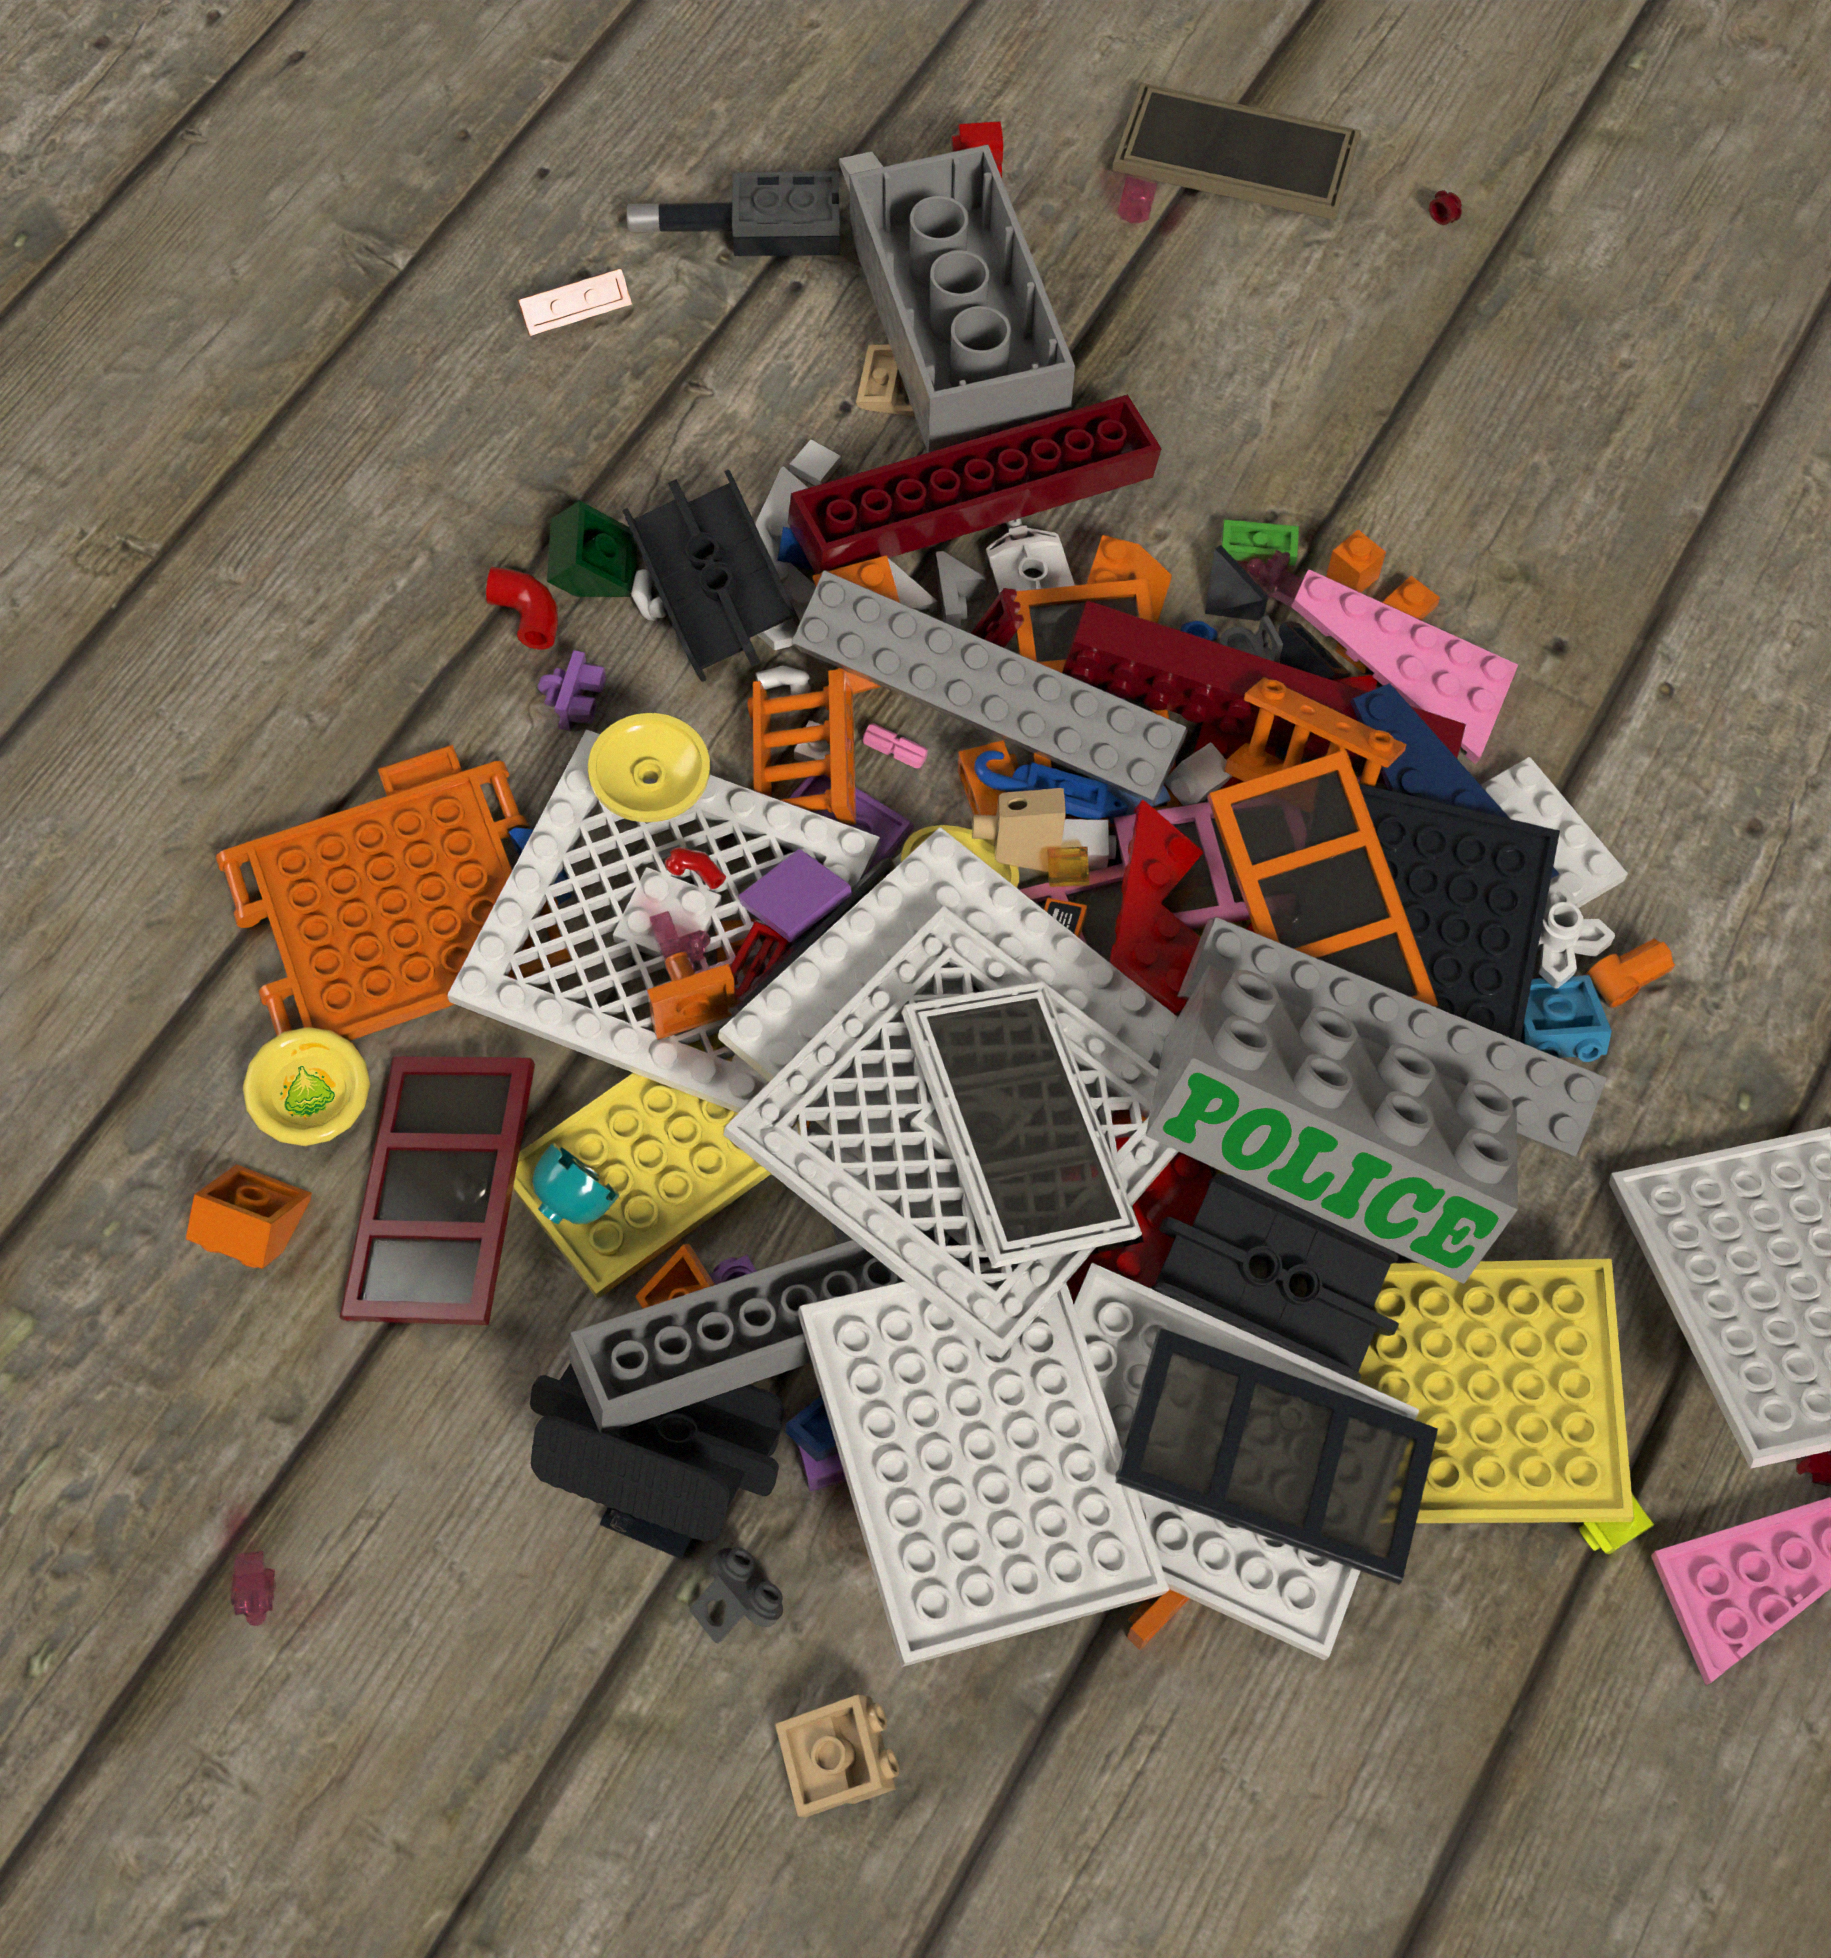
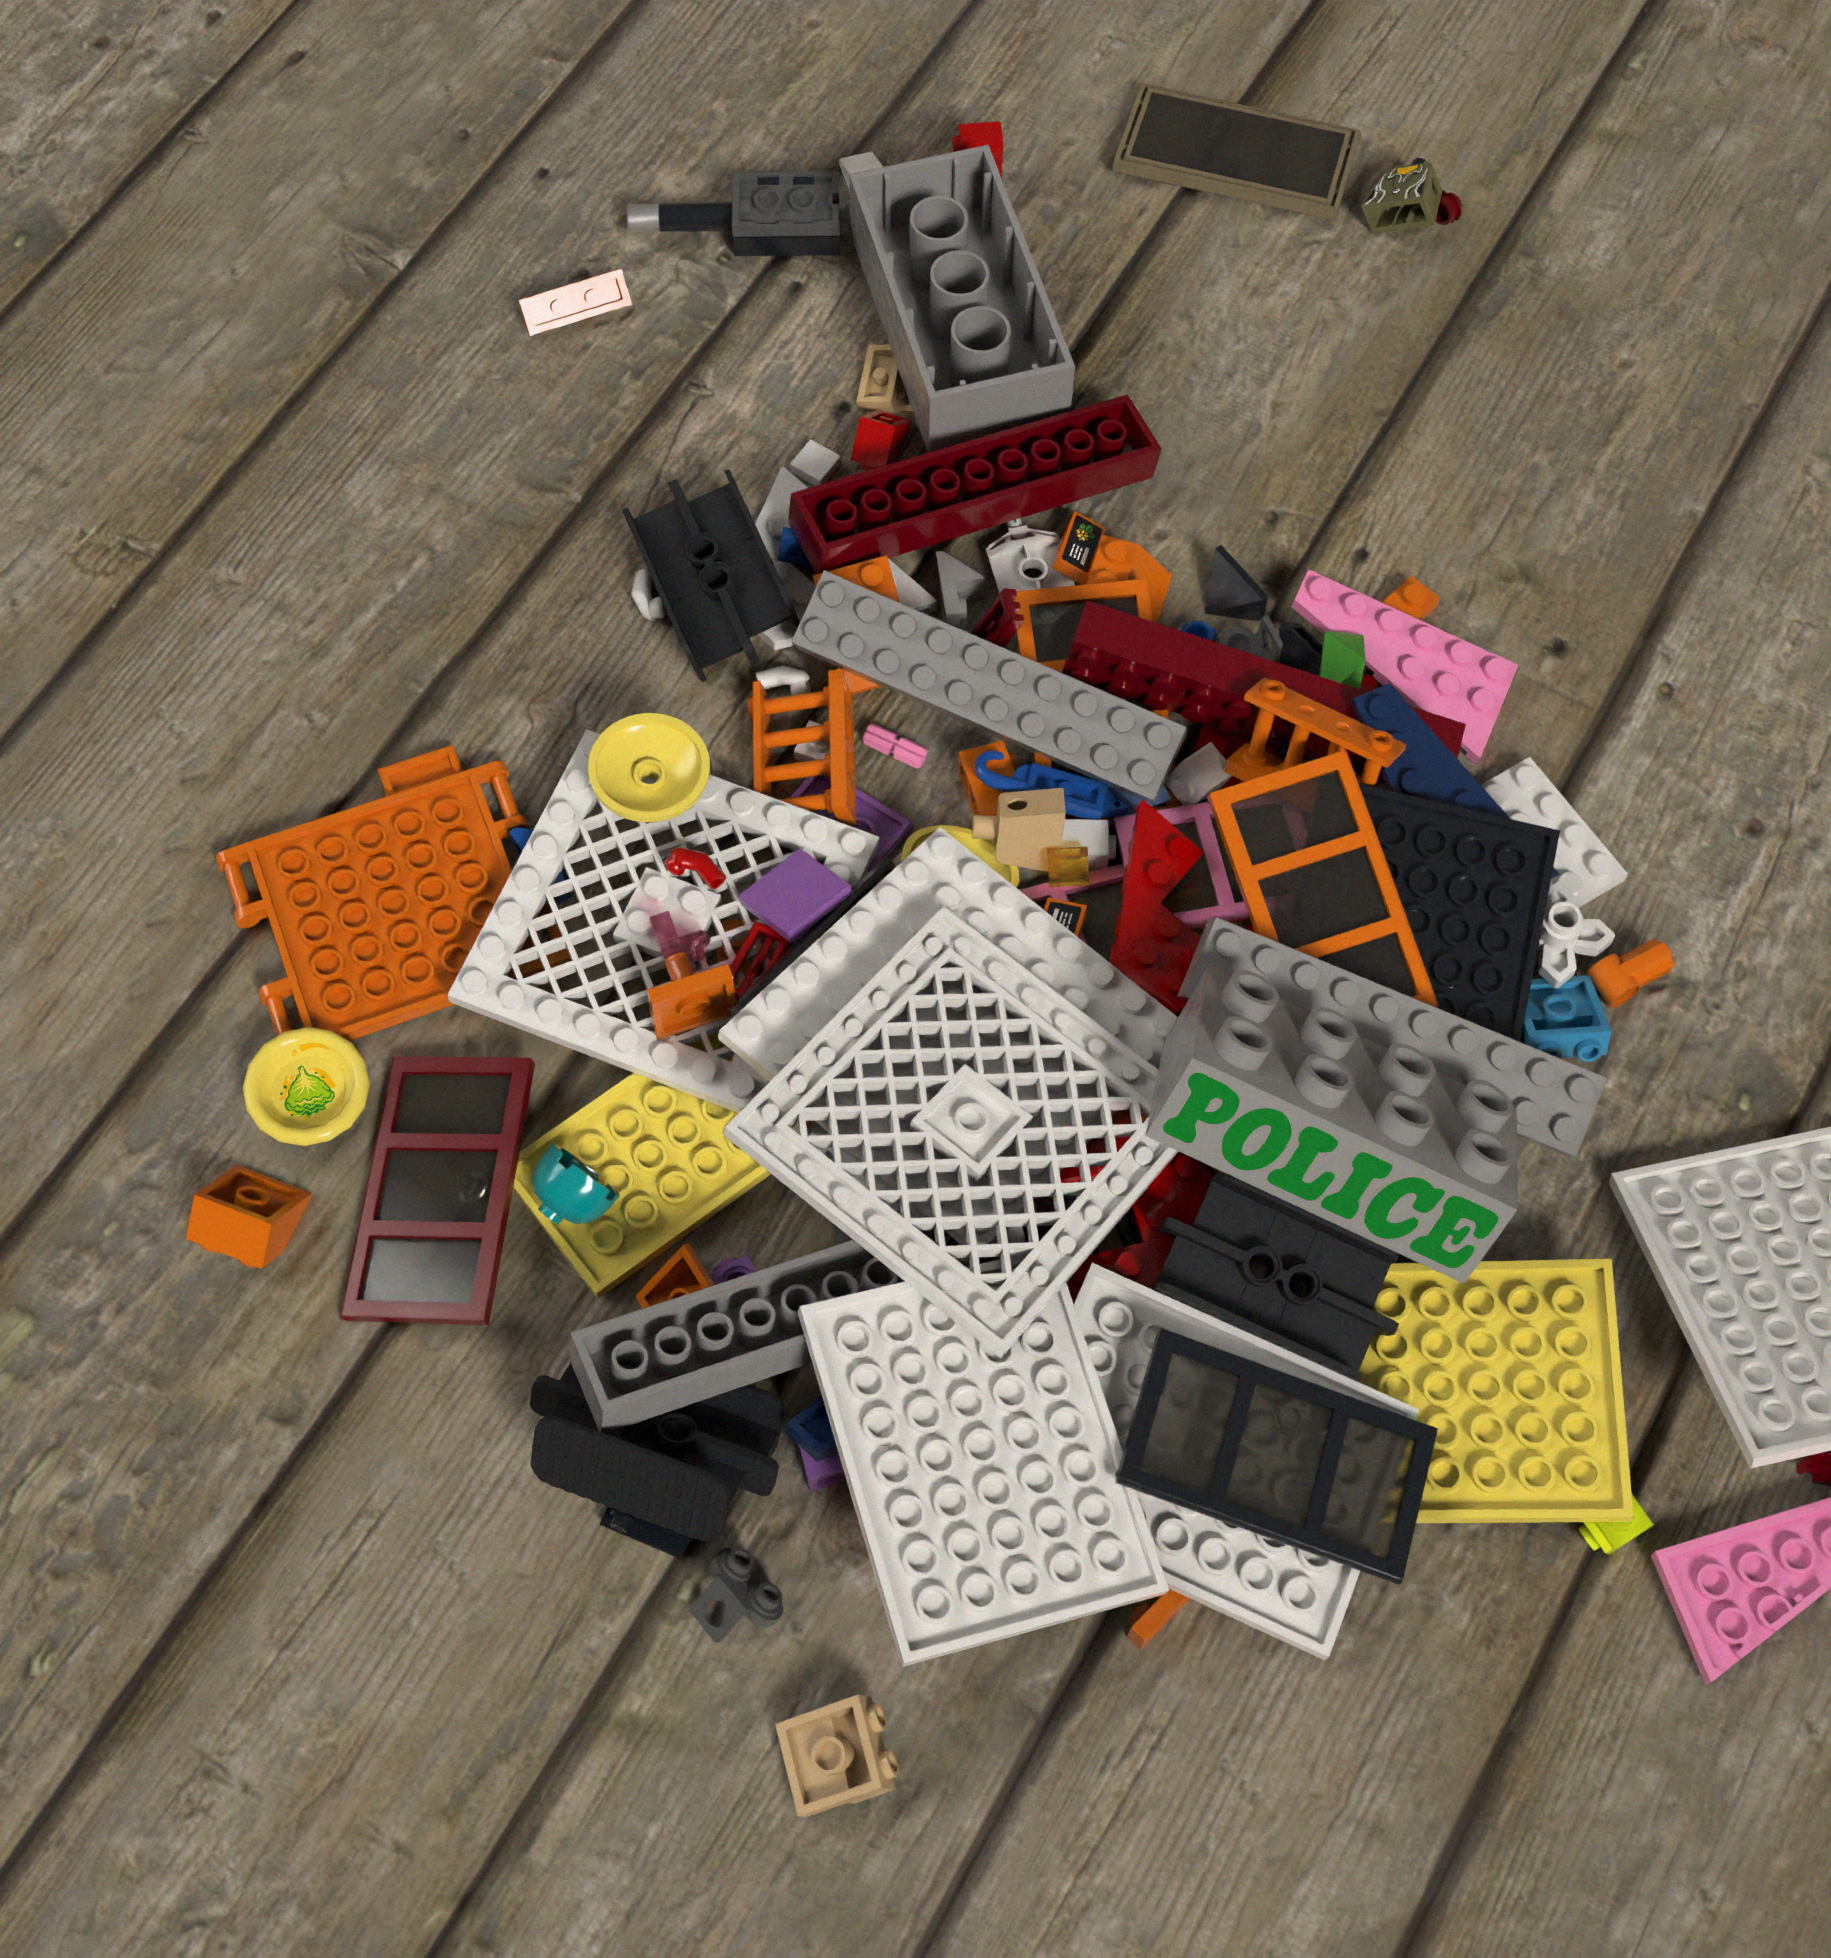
clear pink piece [231,1551,276,1626] -> none
red cylinder [486,567,558,650] -> none
medium lavender hips [538,650,606,731] -> none
dark green slope [547,500,637,597] -> none
clear smoke door [902,982,1142,1268] -> none
clear pink piece [1118,175,1158,223] -> none
bright green plate [1221,520,1299,566] -> none
clear pink piece [1247,550,1303,607] -> none
orange brick [1326,529,1386,593] -> none
none -> red slope [850,410,913,471]
none -> tile [1051,511,1106,585]
none -> bright green slope [1320,631,1365,689]
none -> olive torso [1361,158,1442,234]

